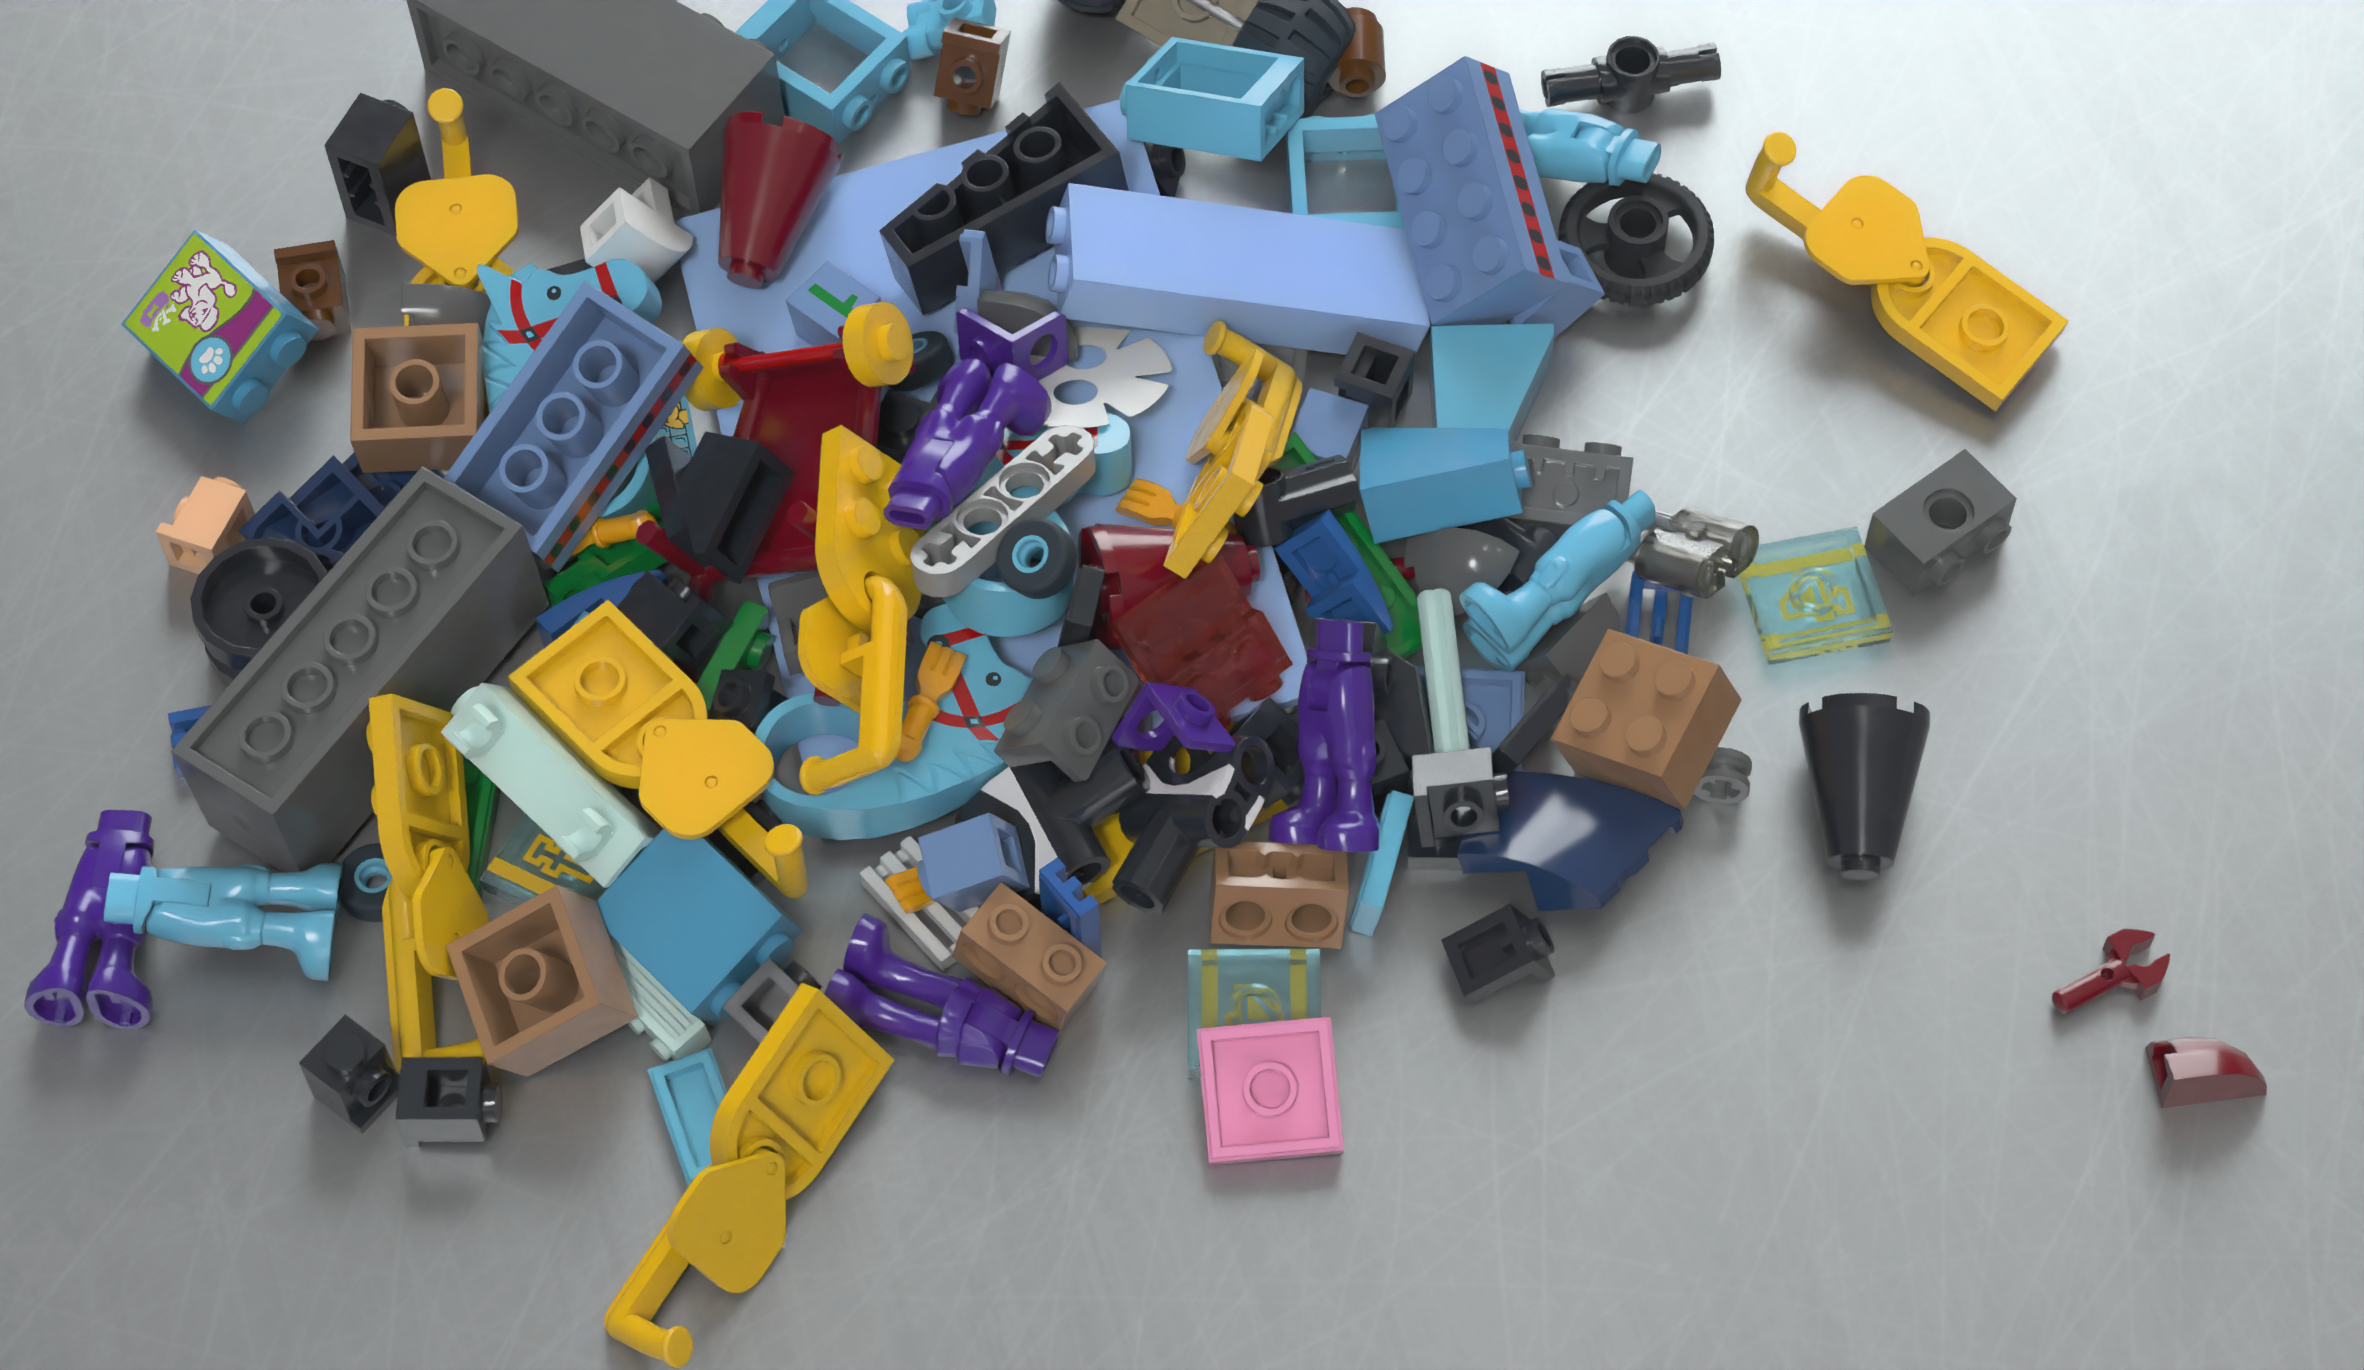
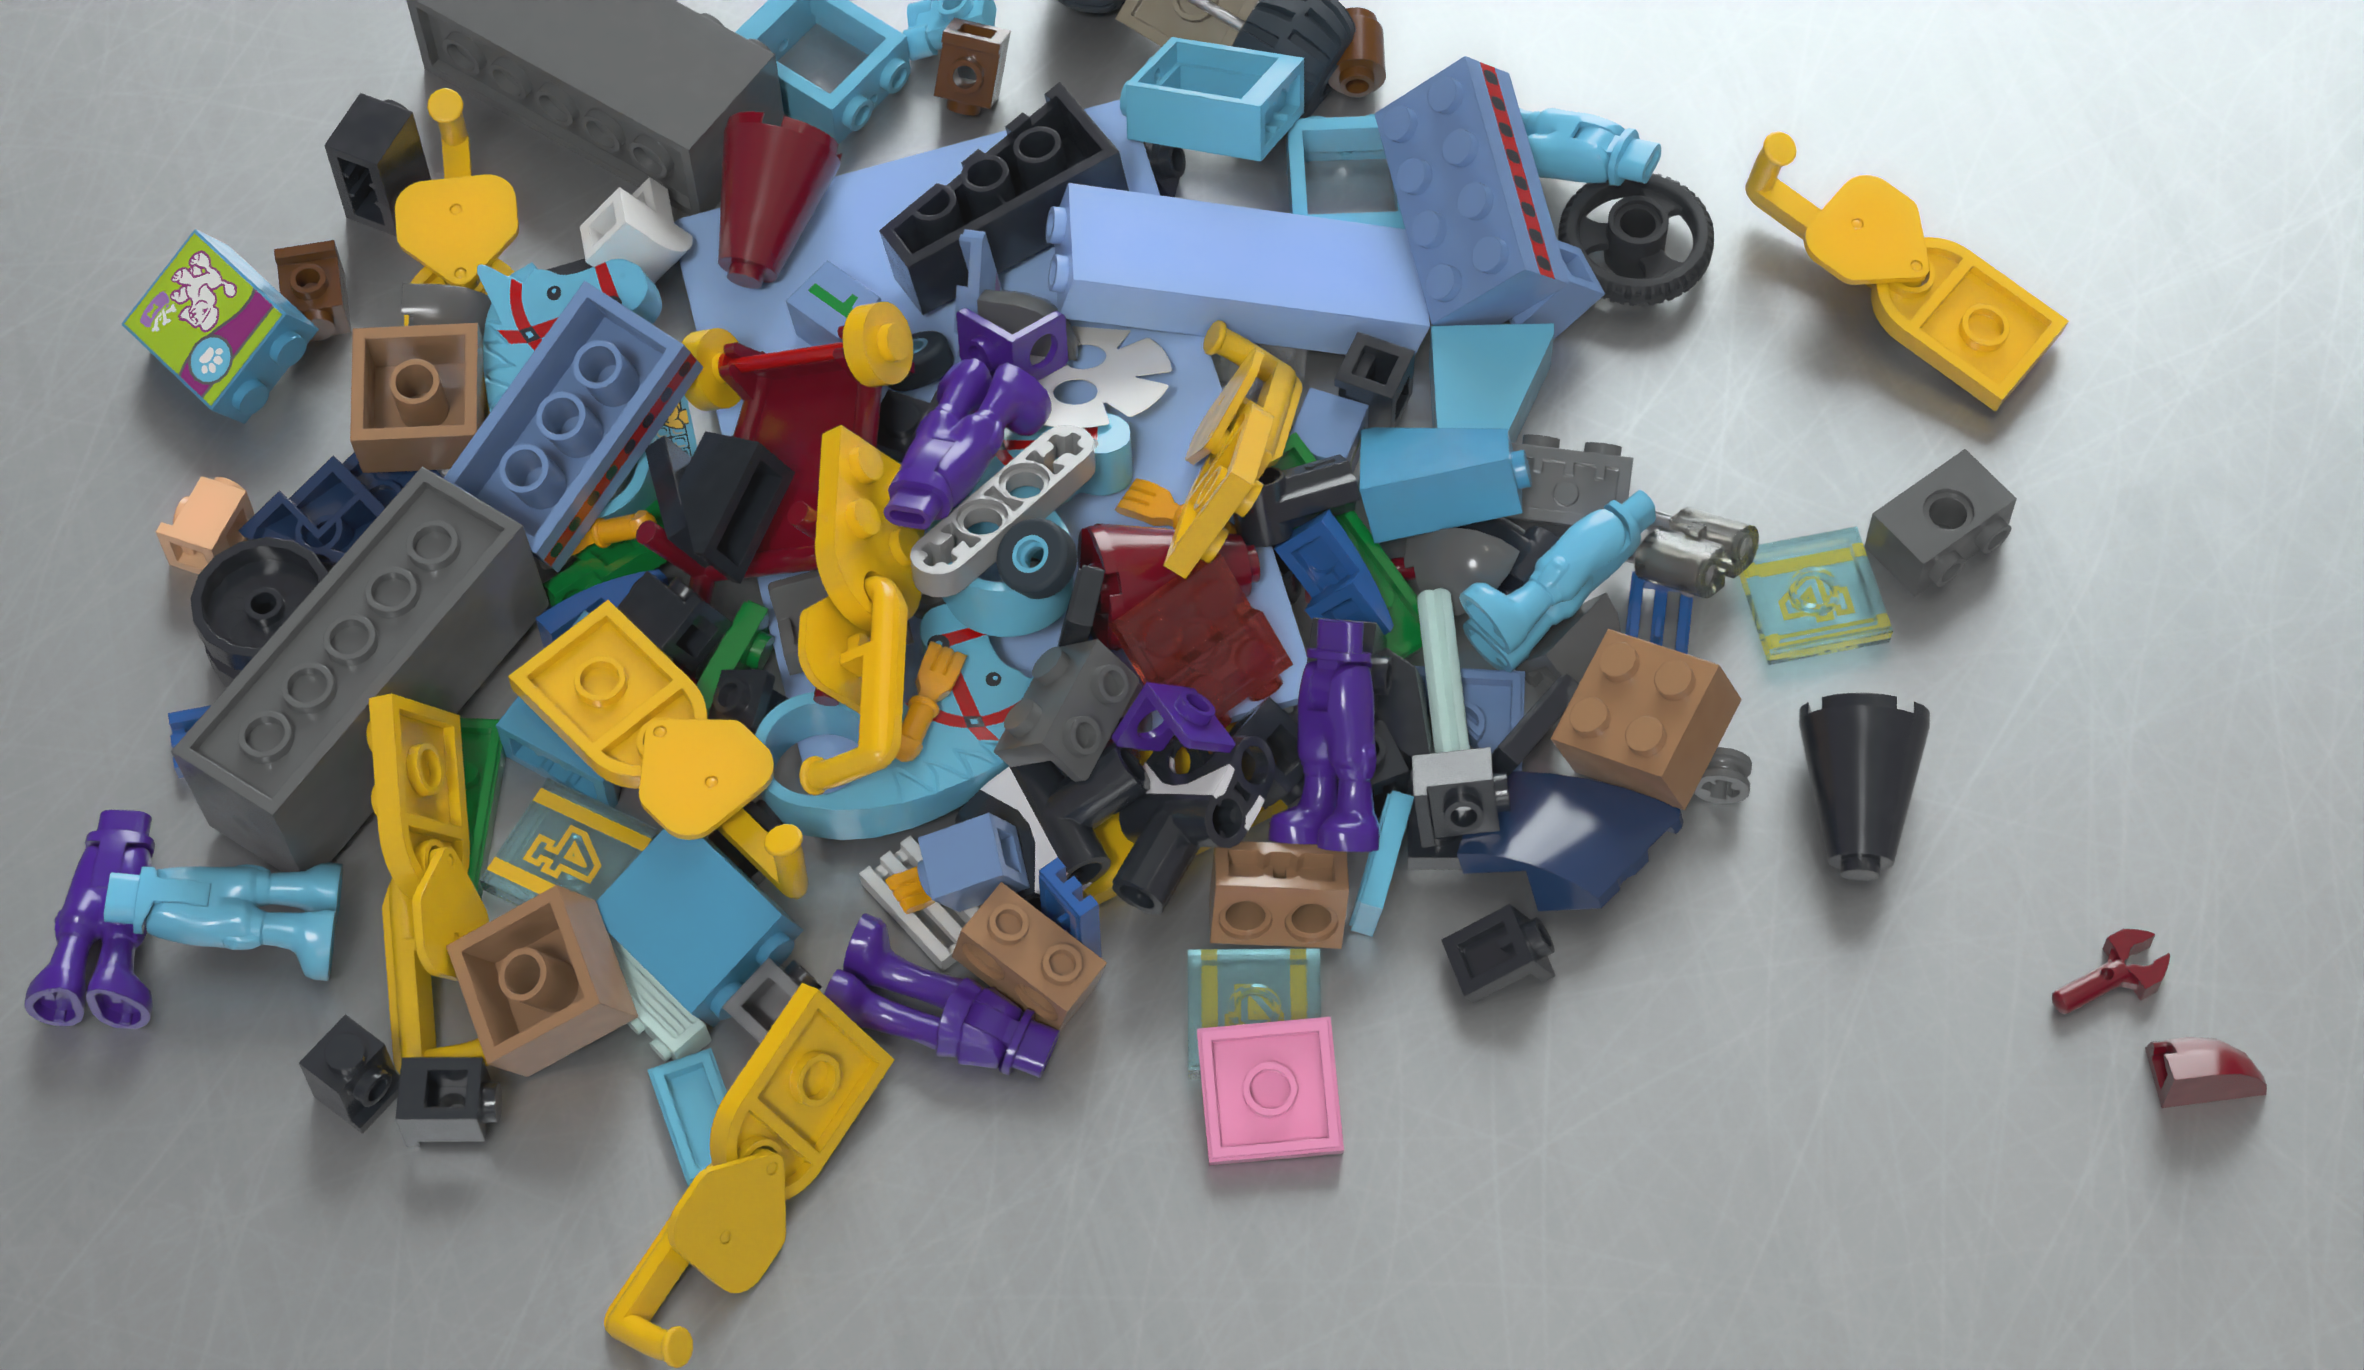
black wheel [338,843,392,922] -> none
light aqua brick [441,683,661,888] -> none
black pin [1541,36,1721,114] -> none

